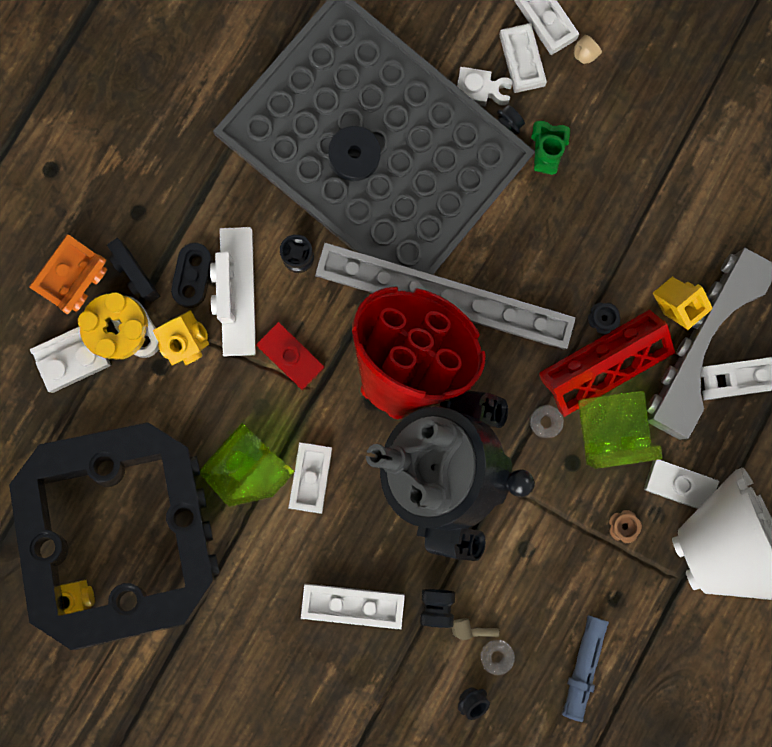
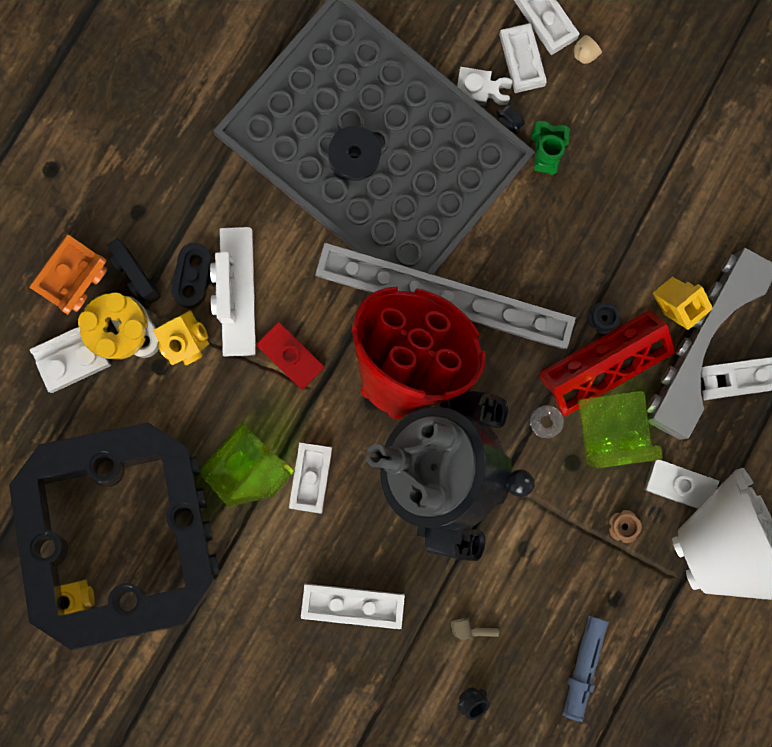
black wheel [280,234,314,273] -> none
black wheel [420,589,455,628] -> none
clear plate [481,640,515,675] -> none

